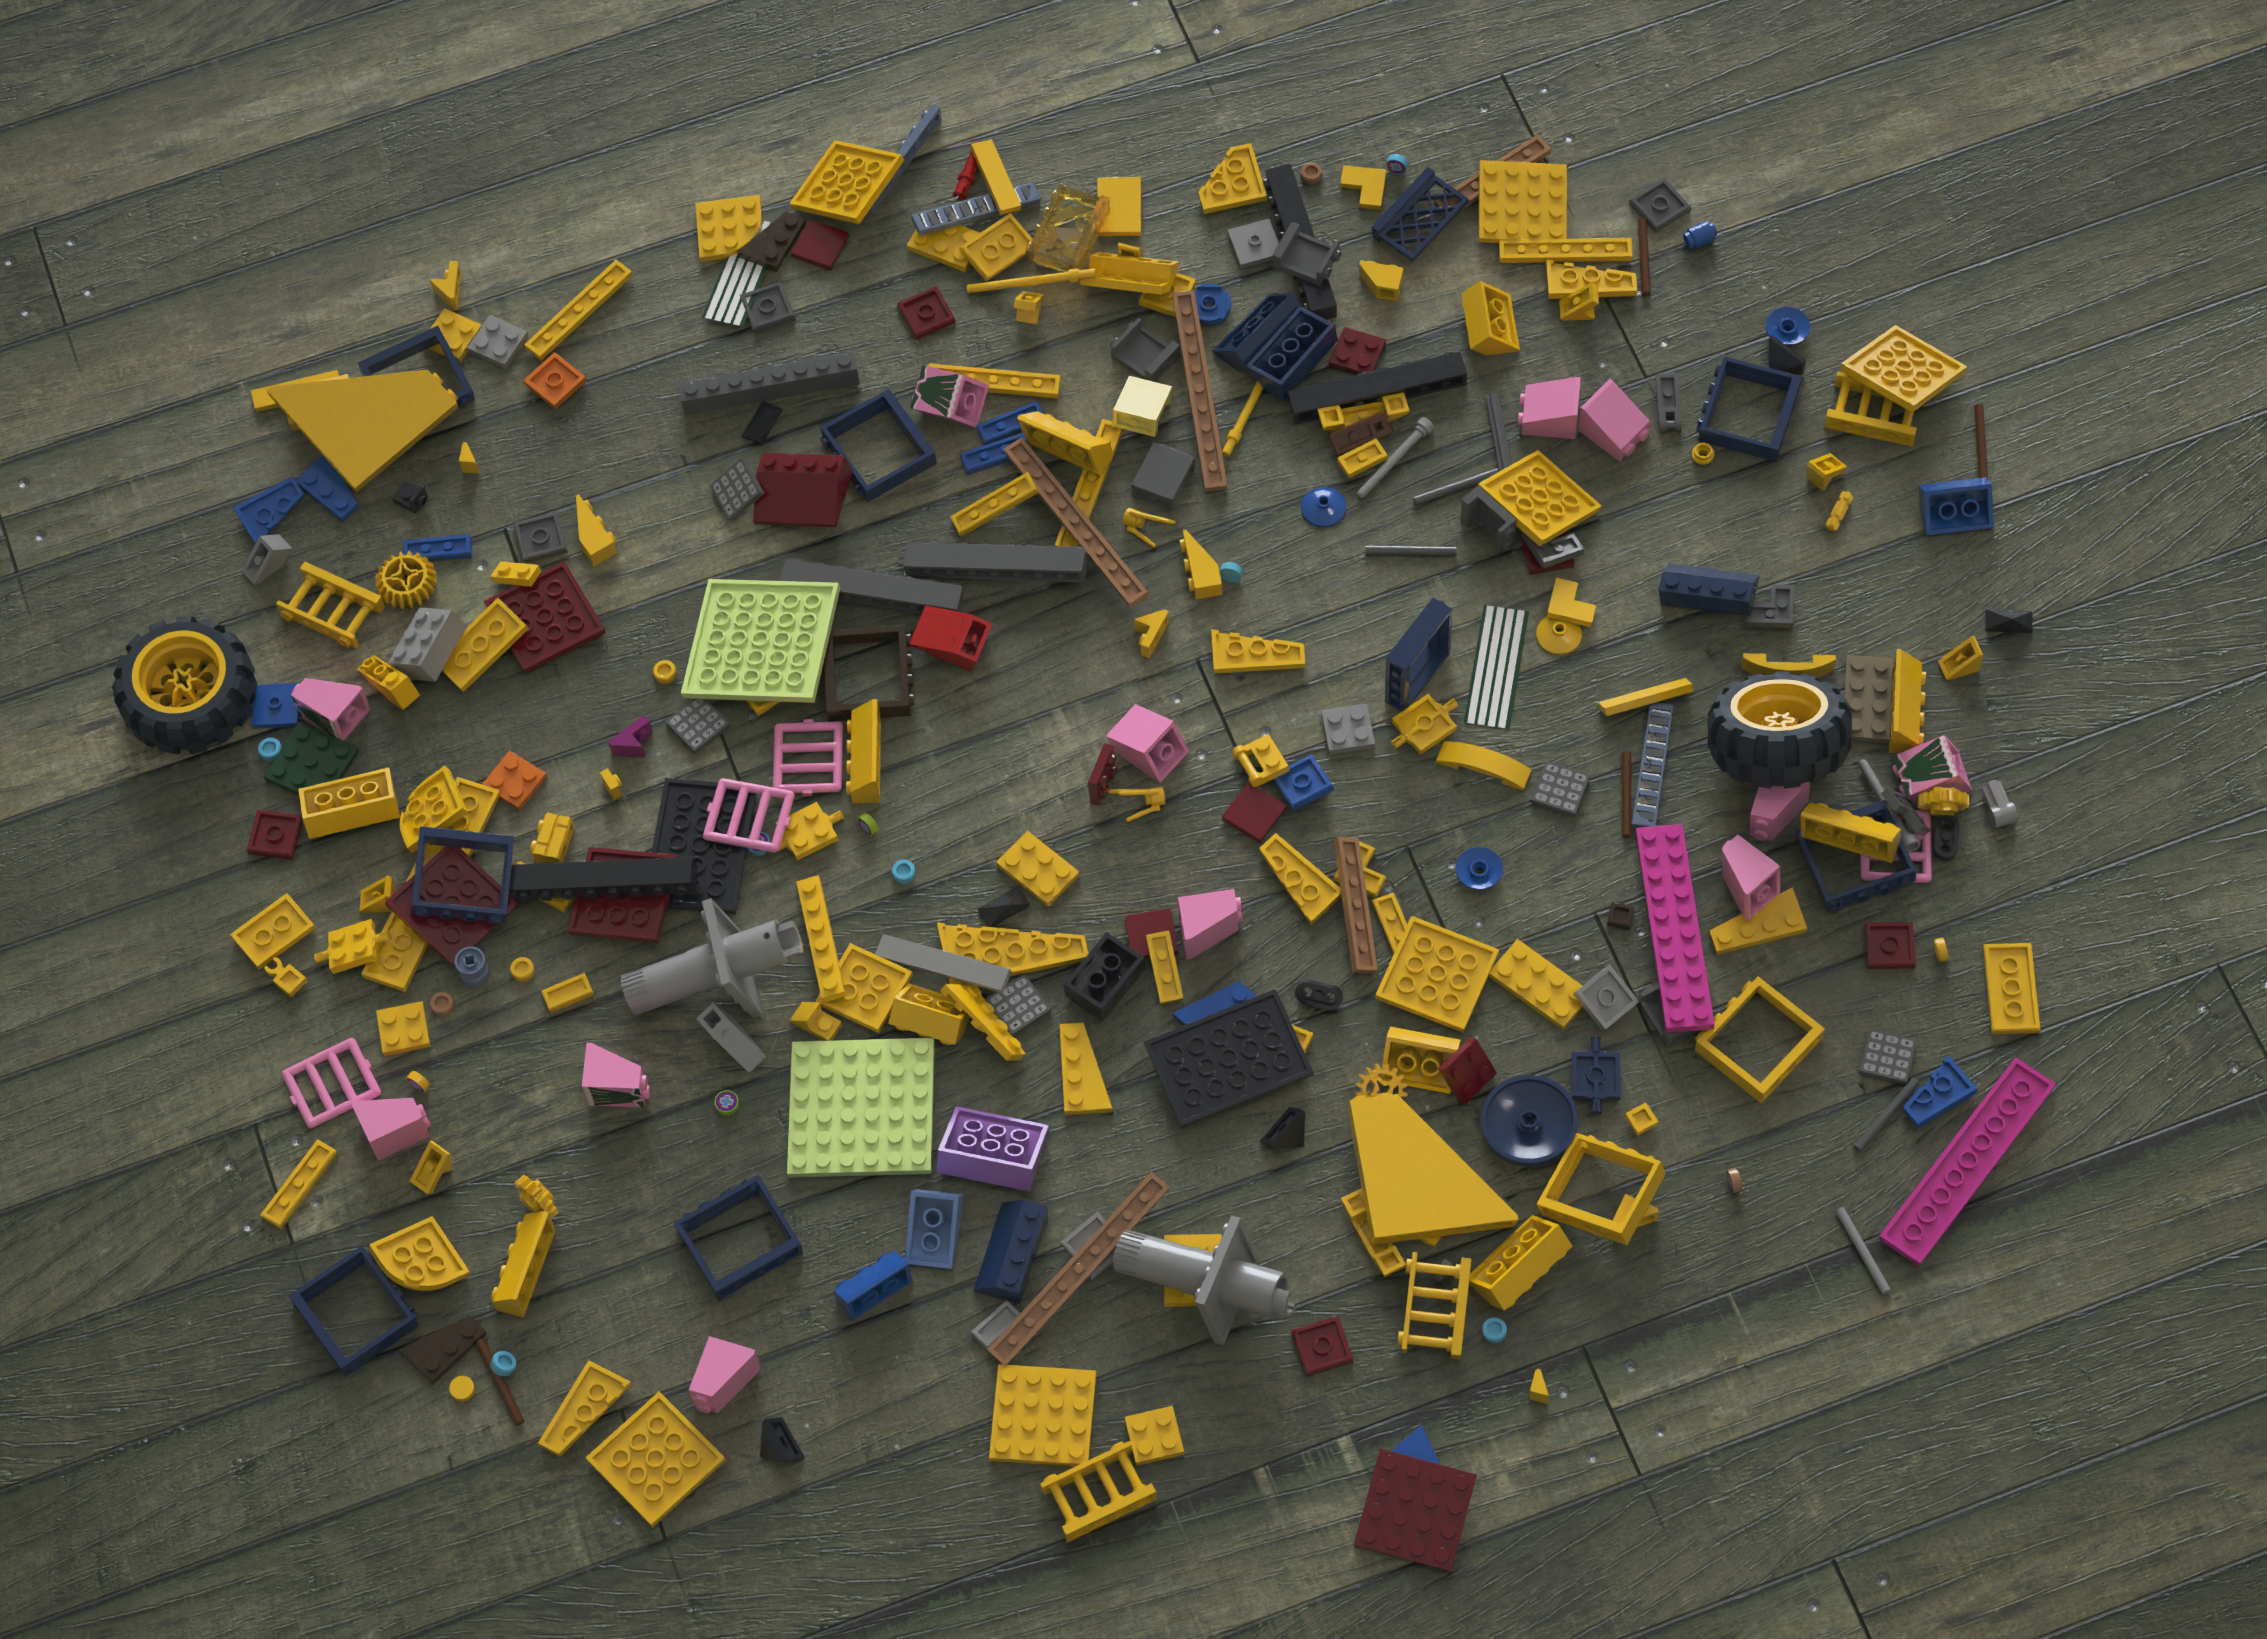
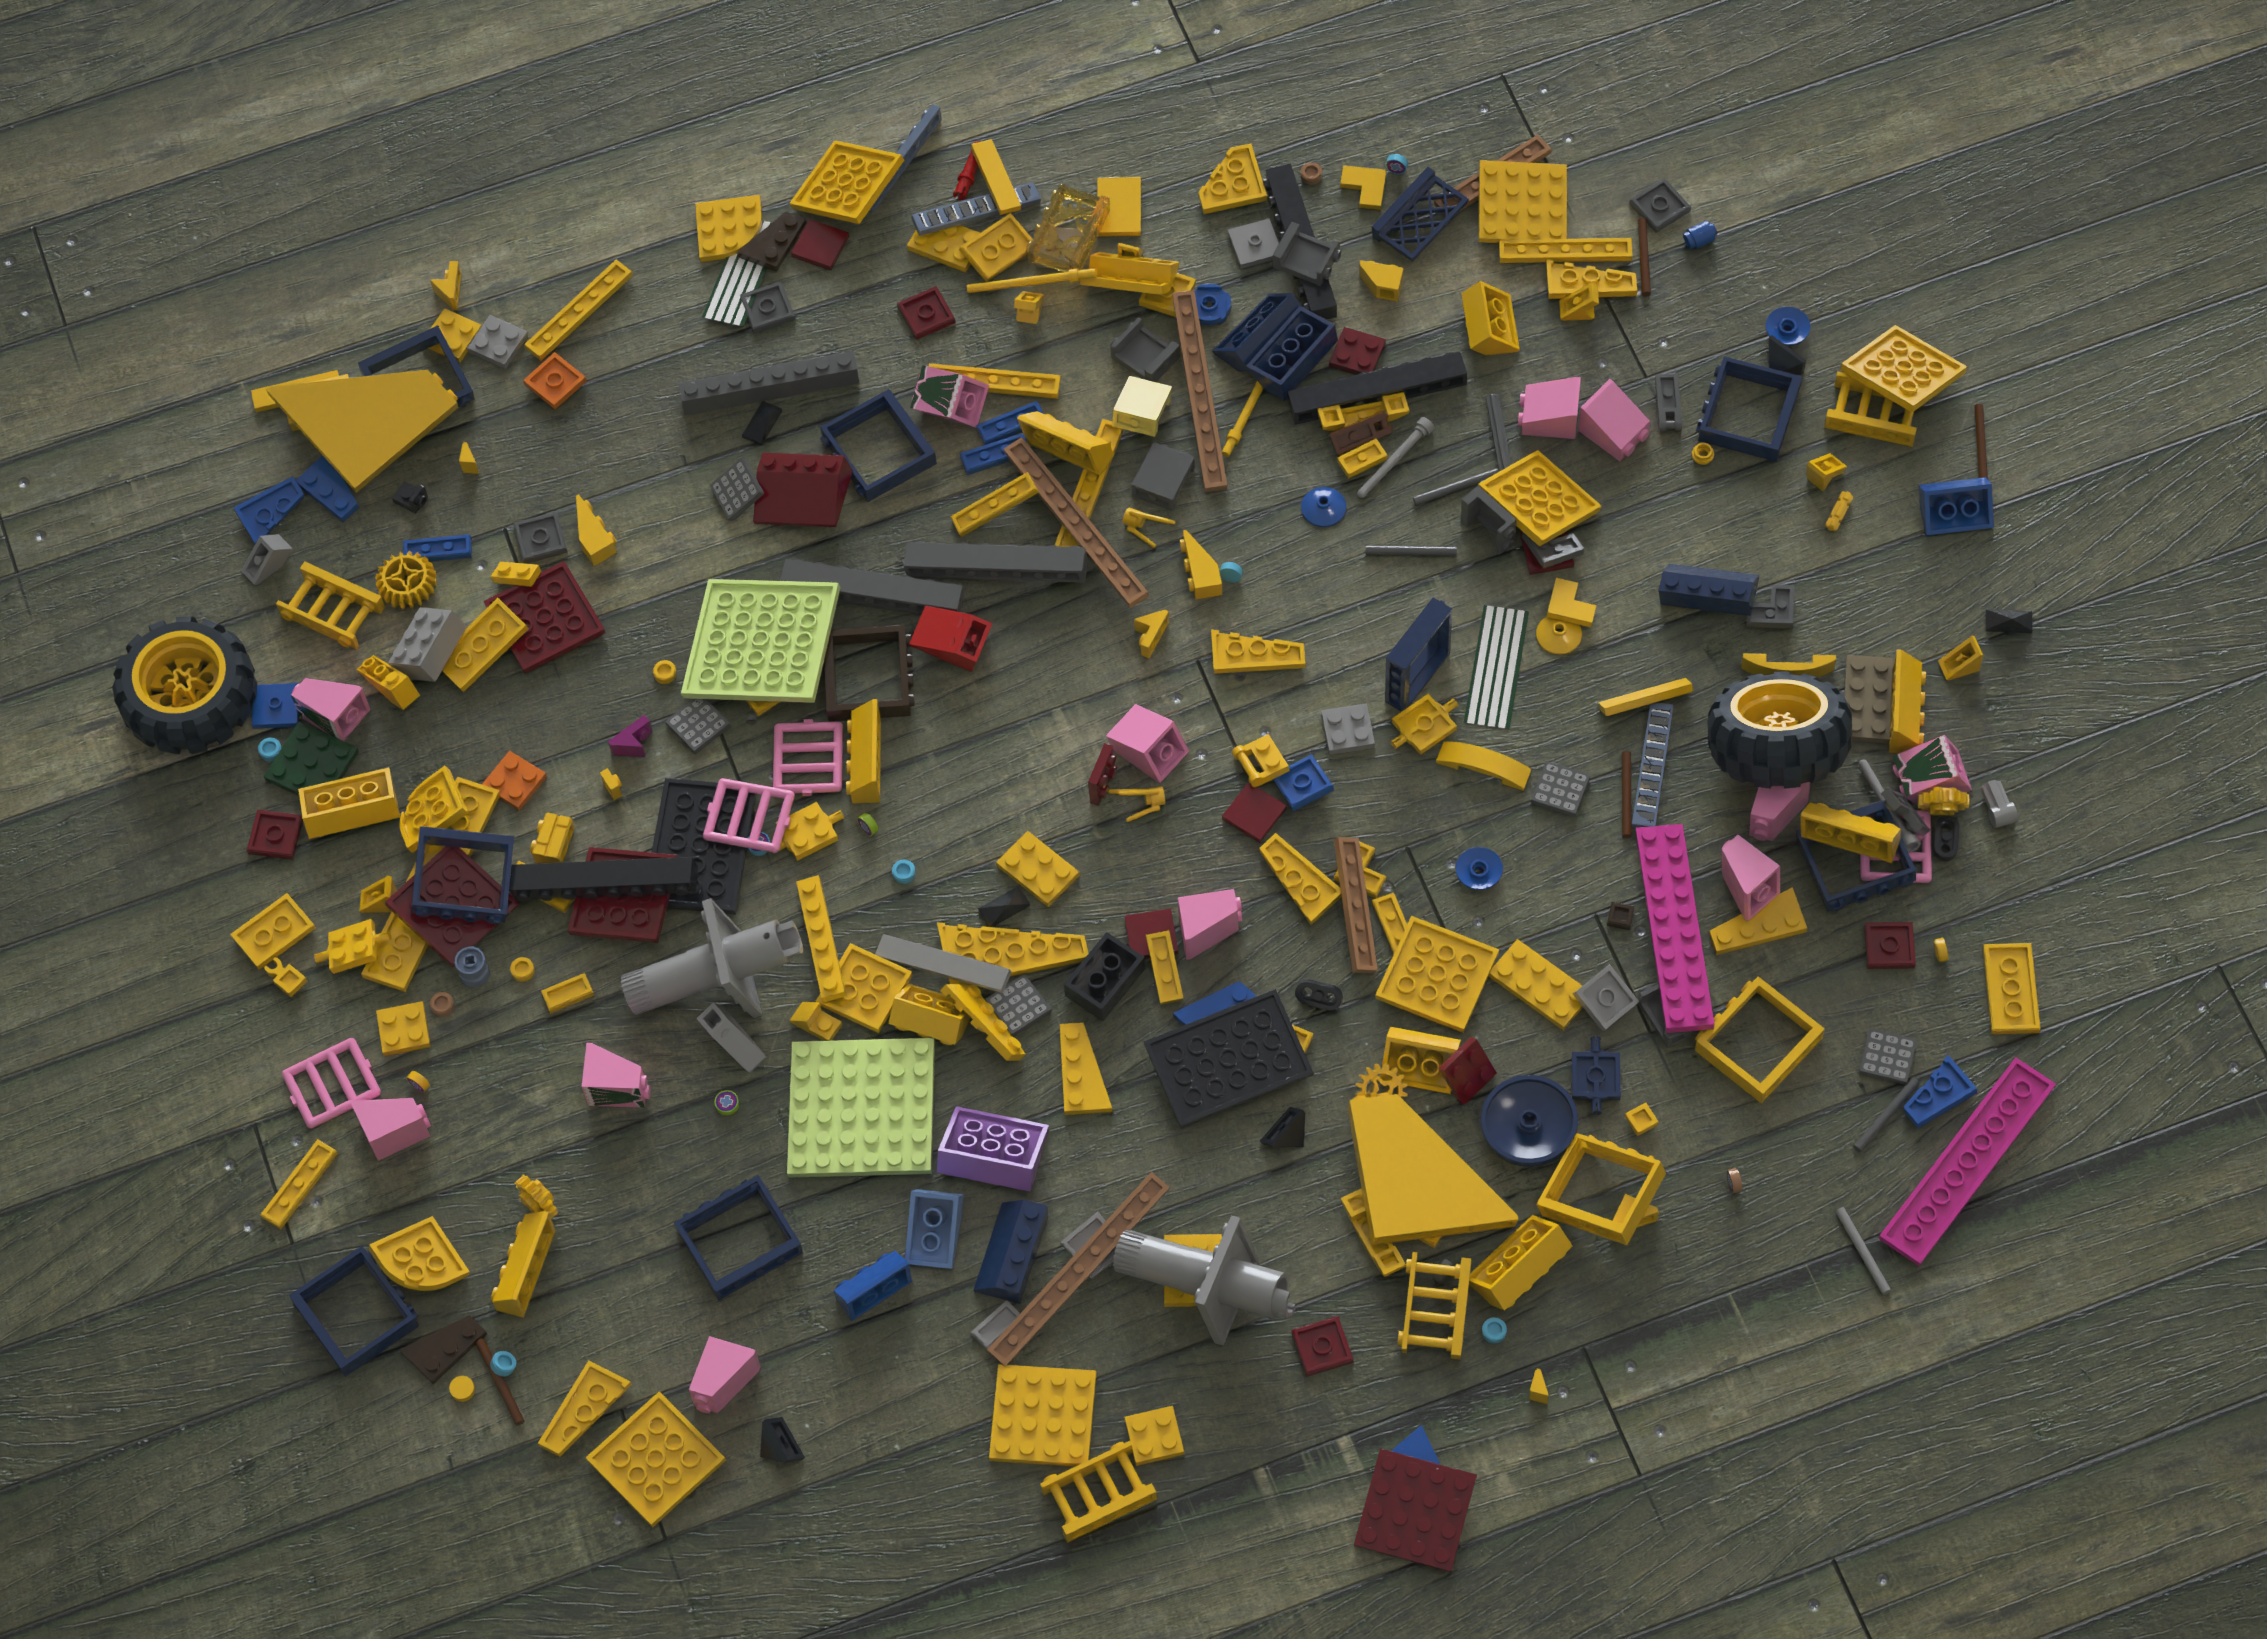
yellow slope [410,1141,452,1194] -> none

